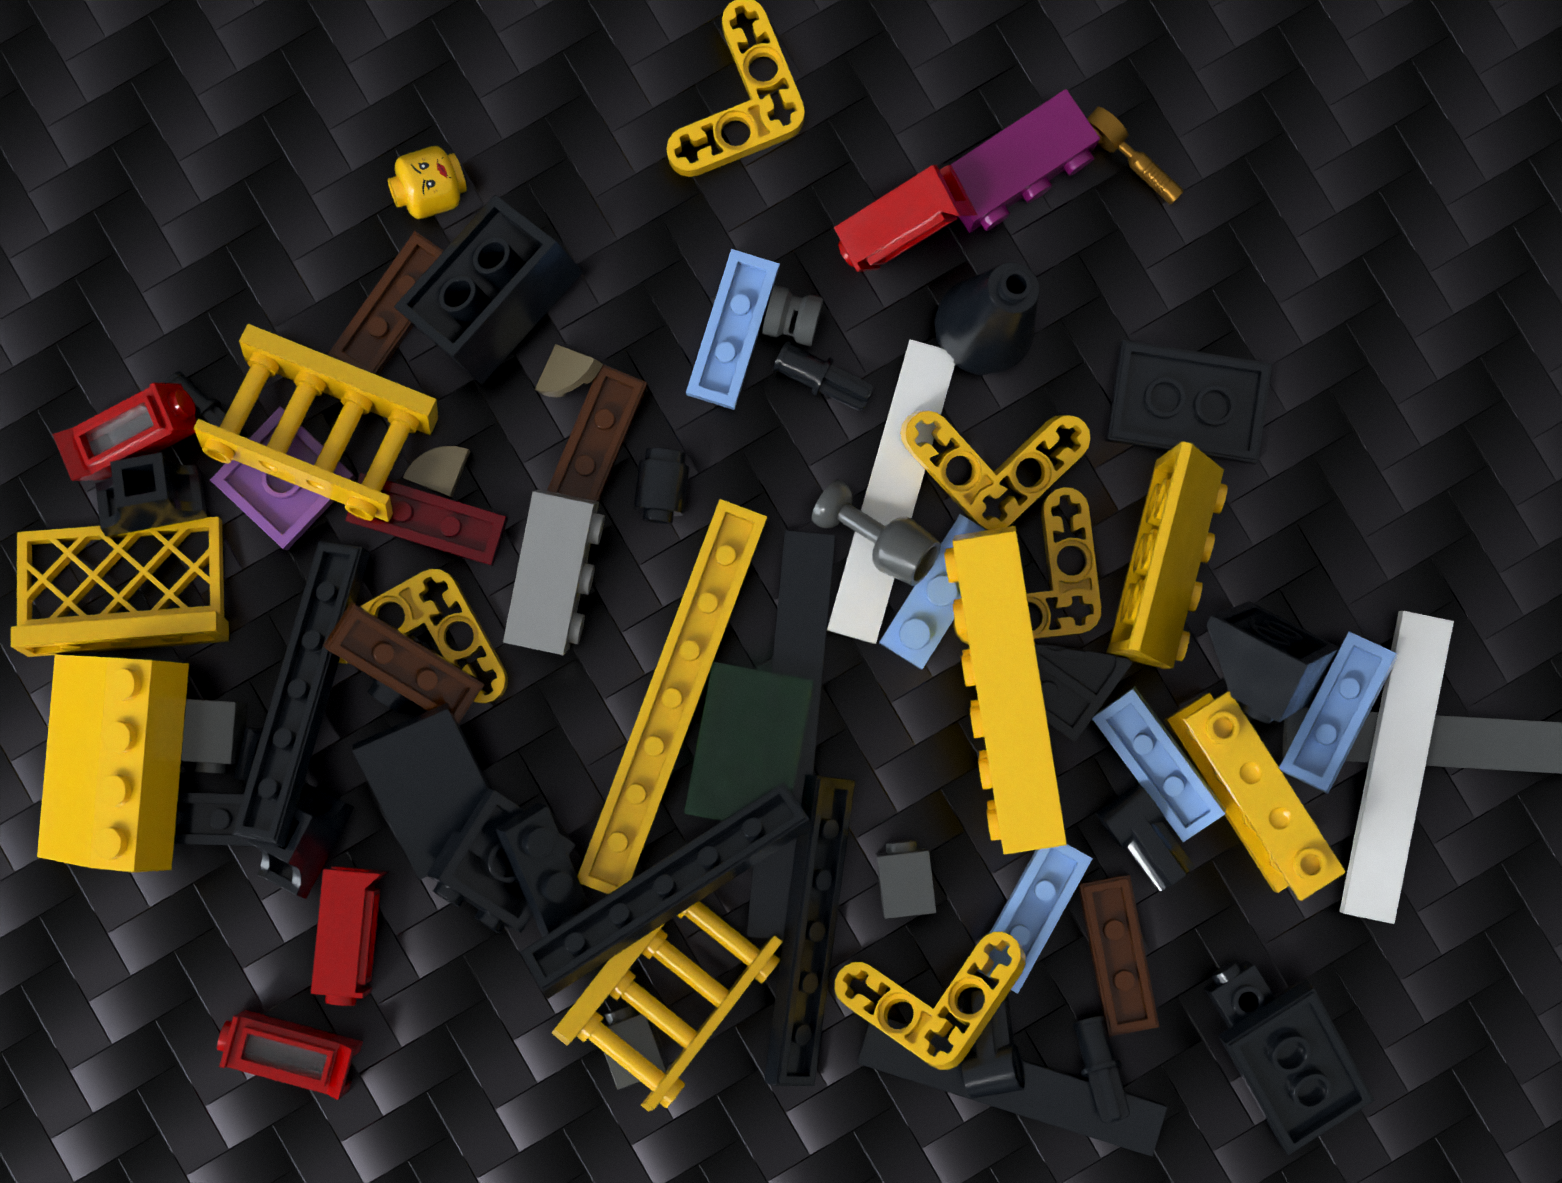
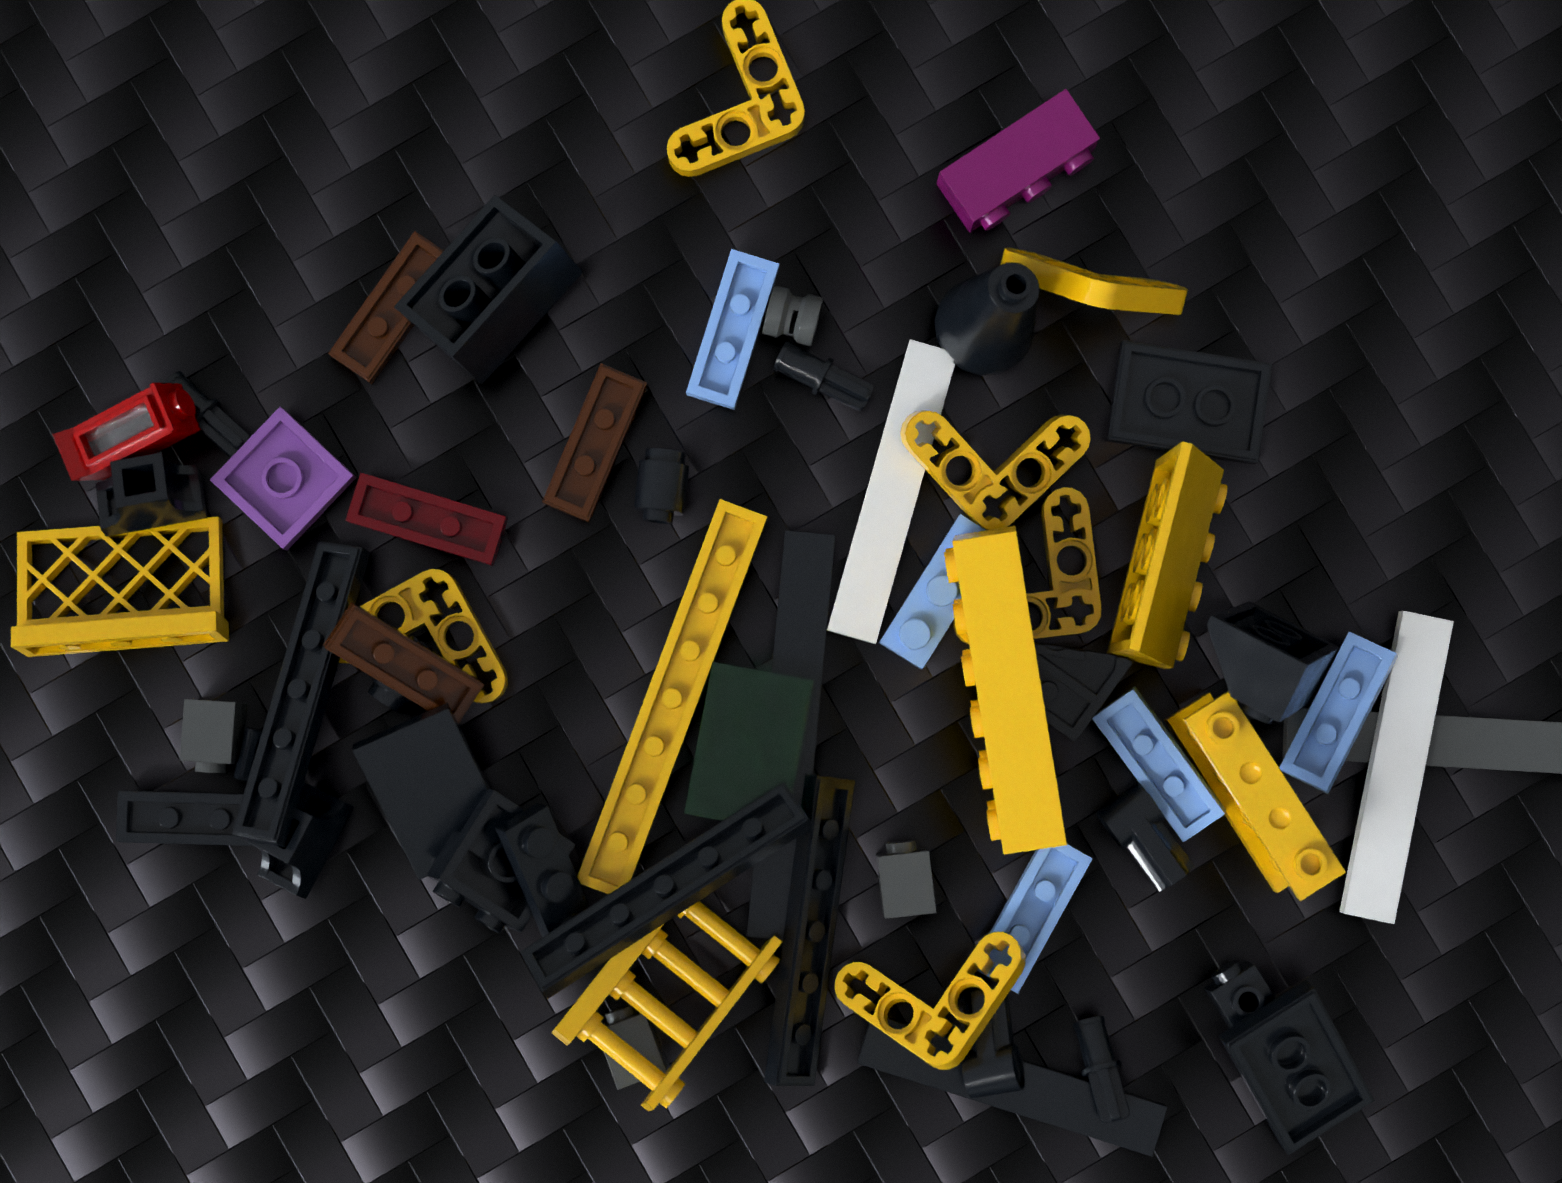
yellow slope [37,654,189,872] -> none
yellow fence [194,324,439,522] -> none
red window [217,1010,363,1100] -> none
red window [311,866,389,1006] -> none
yellow head [388,146,467,219] -> none
dark tan tile [403,446,471,498] -> none
light grey brick [503,489,605,655] -> none
dark tan tile [535,344,603,397] -> none
dark grey piece [812,479,941,586] -> none
red window [834,165,977,272] -> none
reddish brown tile [1078,874,1159,1036] -> none
pearl gold piece [1087,106,1184,205] -> none
none -> yellow beam [1000,248,1188,315]

